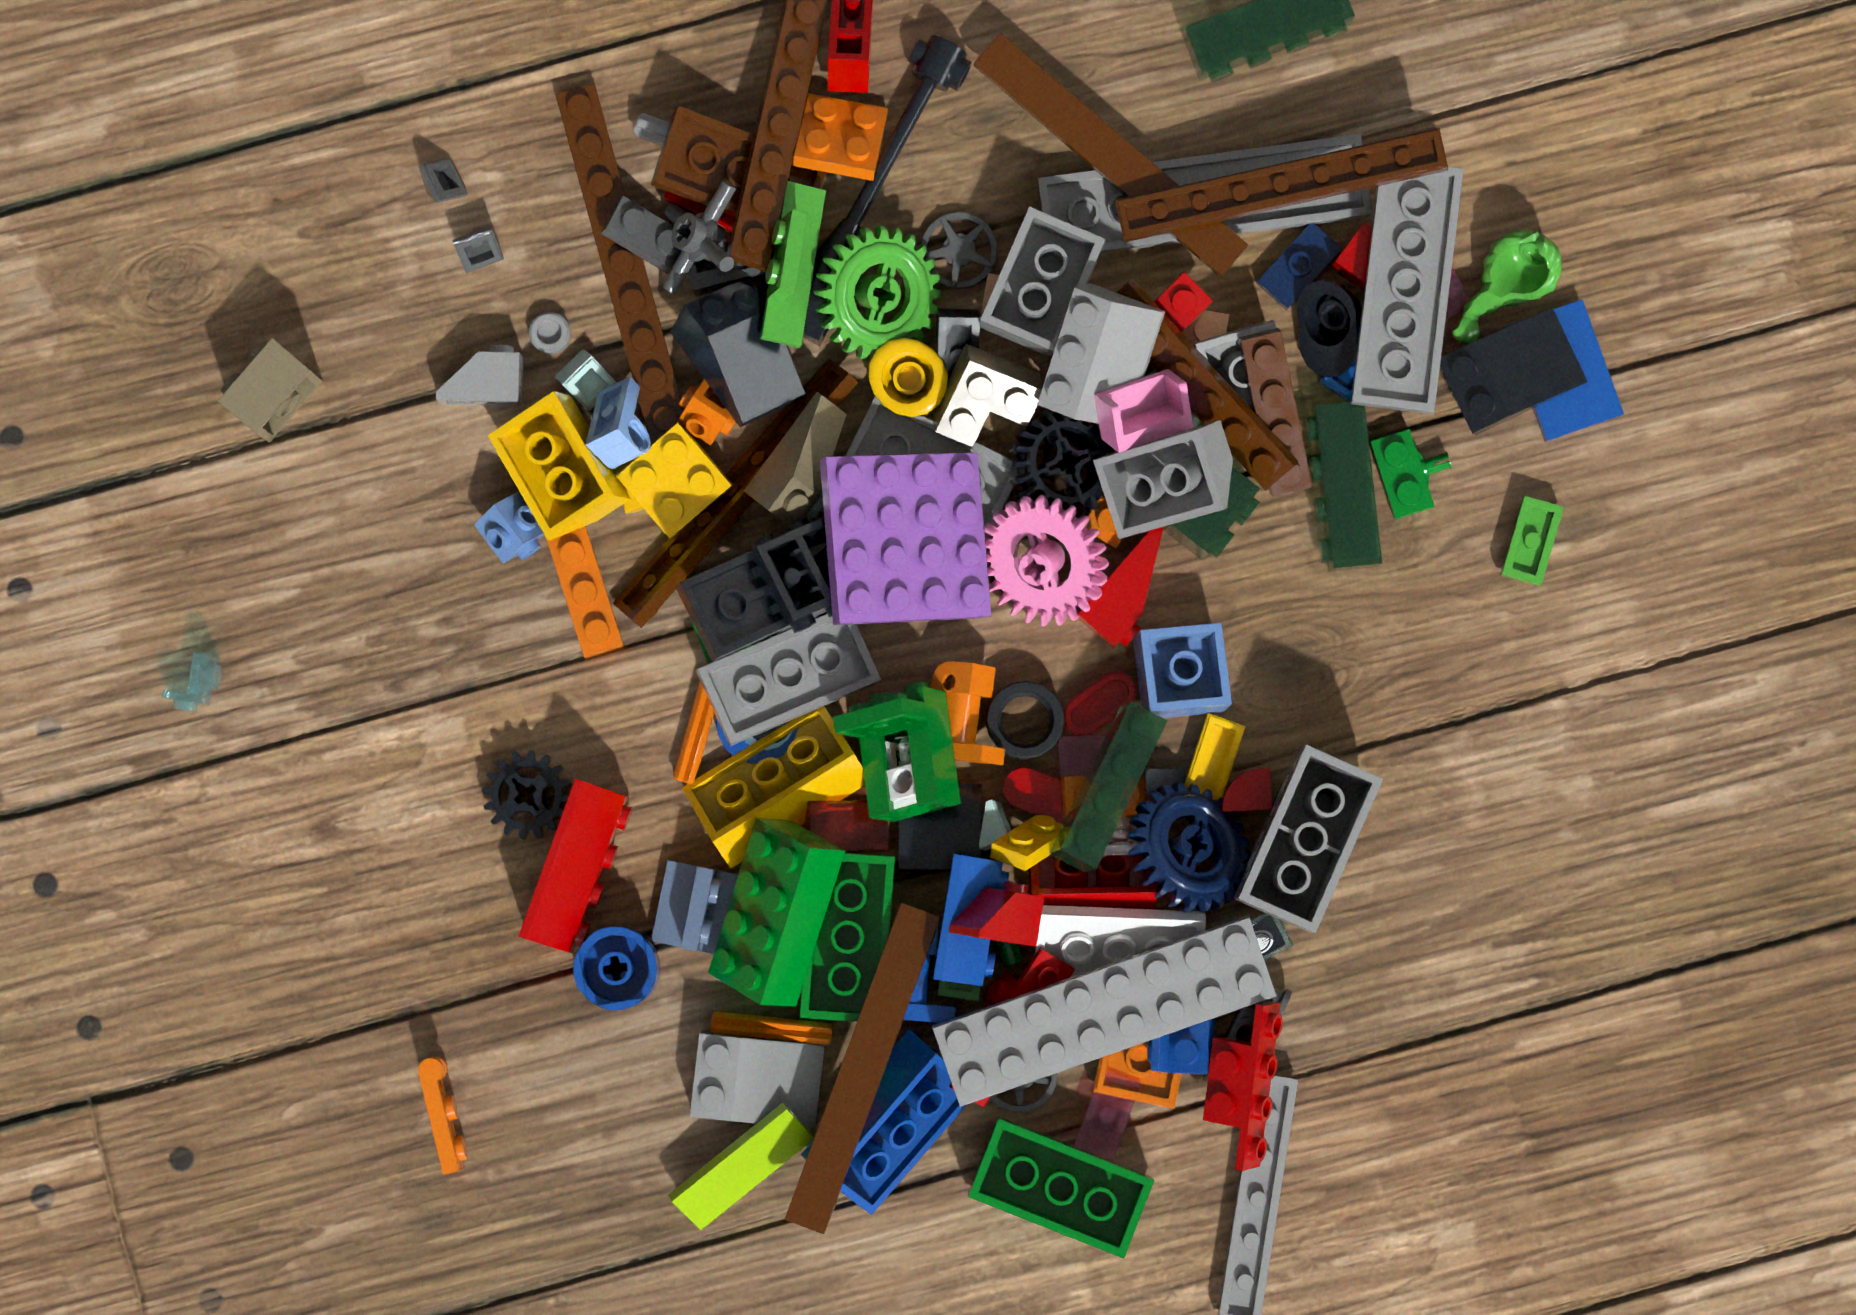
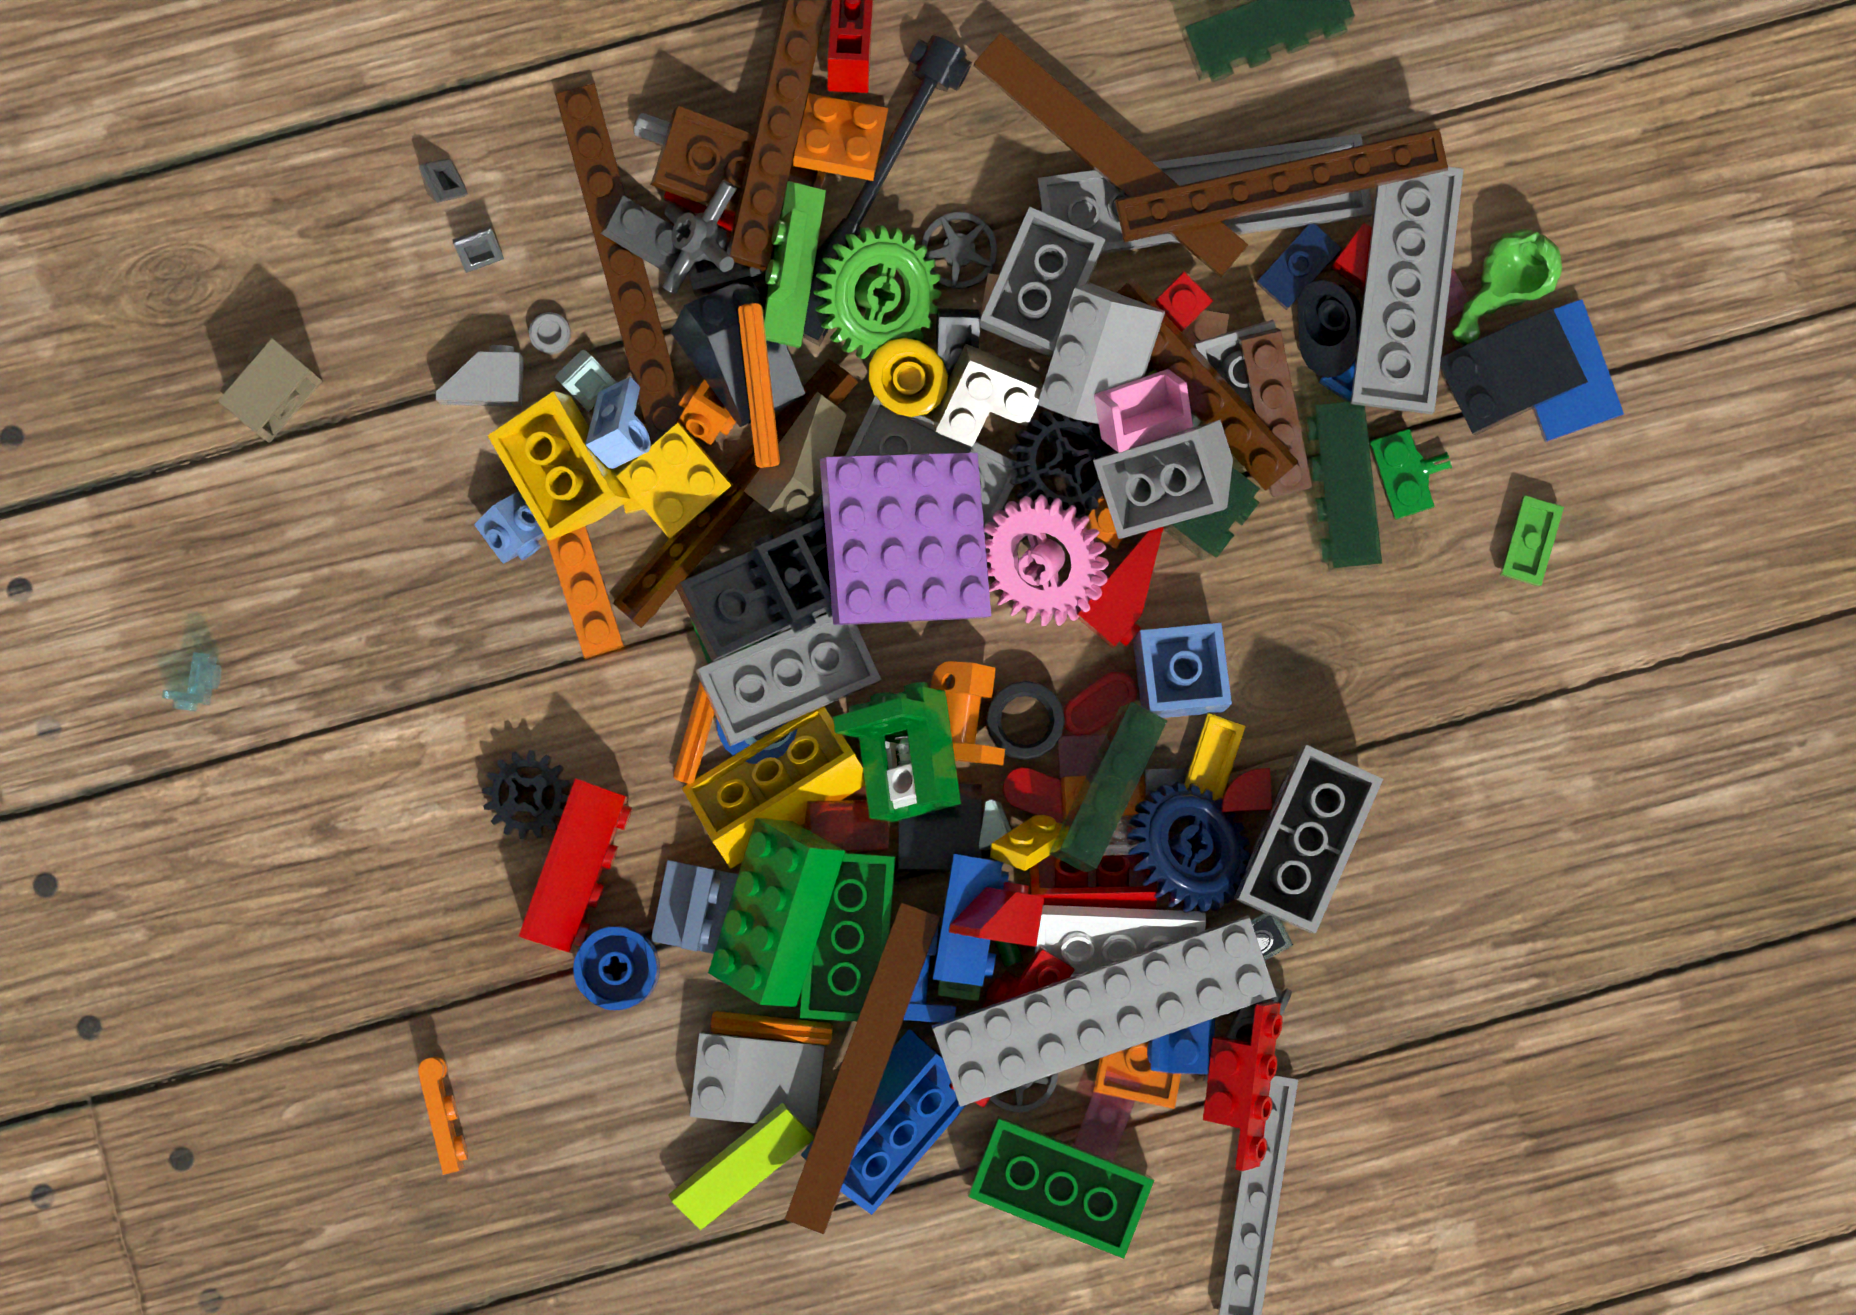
none -> orange axle [738,303,780,468]

